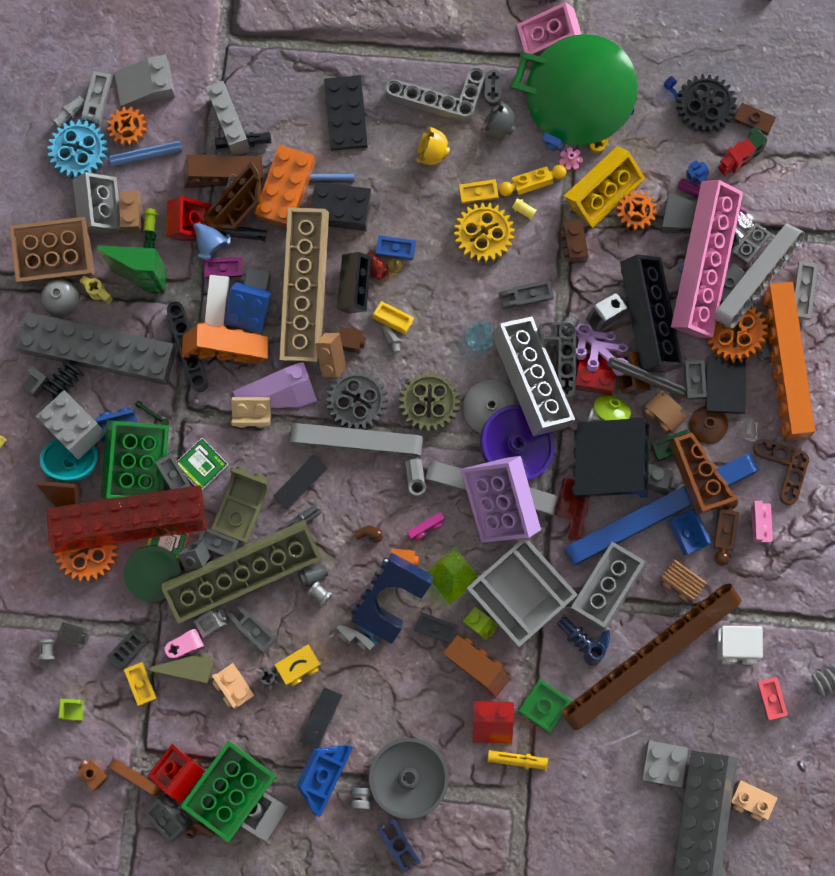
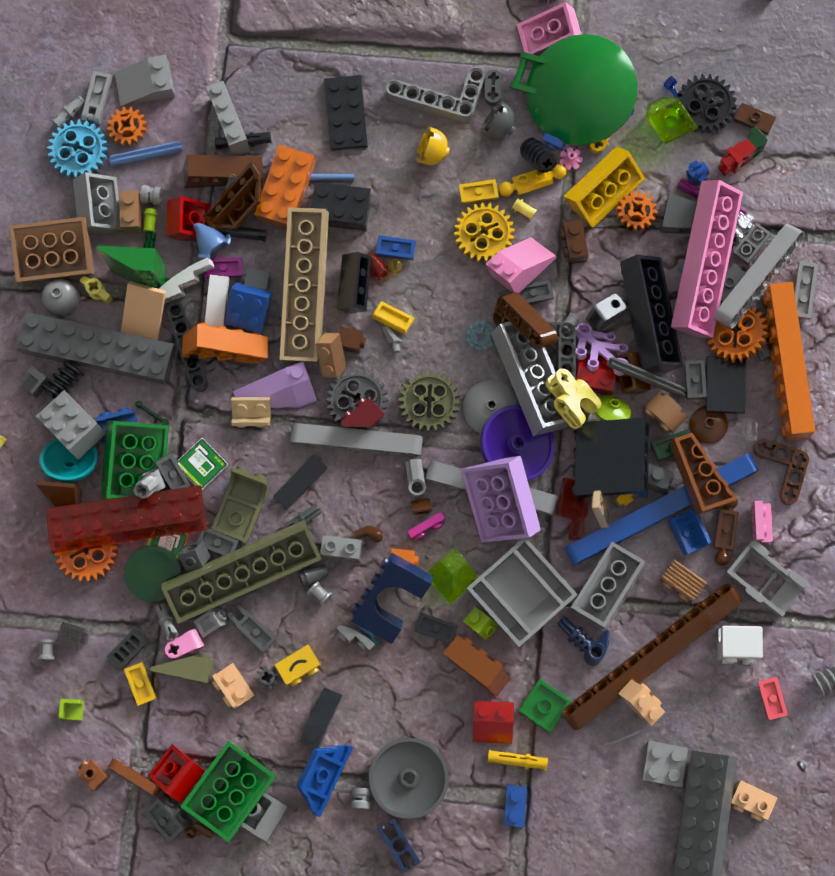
none -> light nougat tile [121,281,166,340]
none -> light grey piece [133,468,166,499]
none -> light grey wheel [140,185,163,206]
none -> light grey pin [155,604,179,641]
none -> white slope [159,258,215,304]
none -> light grey brick [320,535,363,562]
none -> dark red slope [340,397,385,429]
none -> reddish brown slope [411,498,432,515]
none -> bright pink slope [486,237,557,293]
none -> reddish brown beam [493,292,558,349]
none -> blue plate [504,785,527,827]
none -> black piece [520,137,557,173]
none -> light yellow piece [546,369,602,429]
none -> tan tile [592,491,610,528]
none -> yellow plate [614,494,635,507]
none -> light nougat brick [618,679,665,726]
none -> clear neon green slope [645,97,697,144]
none -> light grey piece [724,540,808,619]

